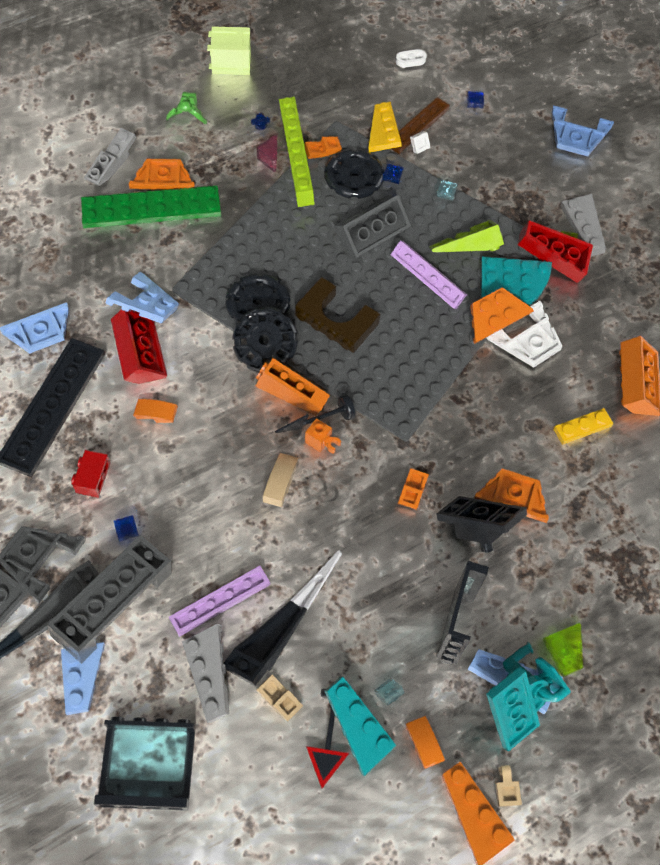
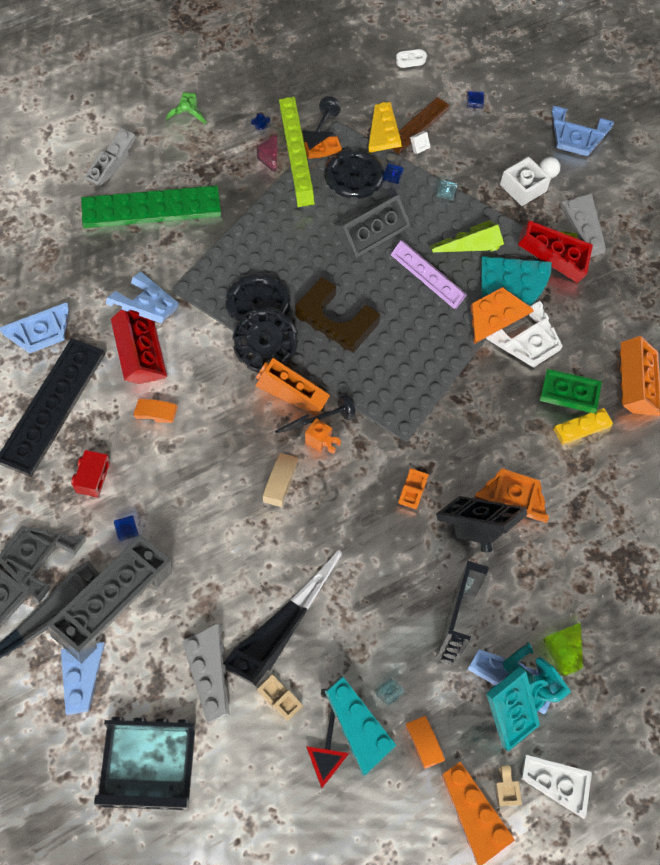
orange wing [129,159,195,190] -> none
lavender plate [169,566,270,637] -> none
yellowish green container [207,26,251,75] -> none
none -> black piece [303,96,341,150]
none -> white brick [500,157,560,206]
none -> white wing [521,755,592,819]
none -> green plate [540,369,602,414]

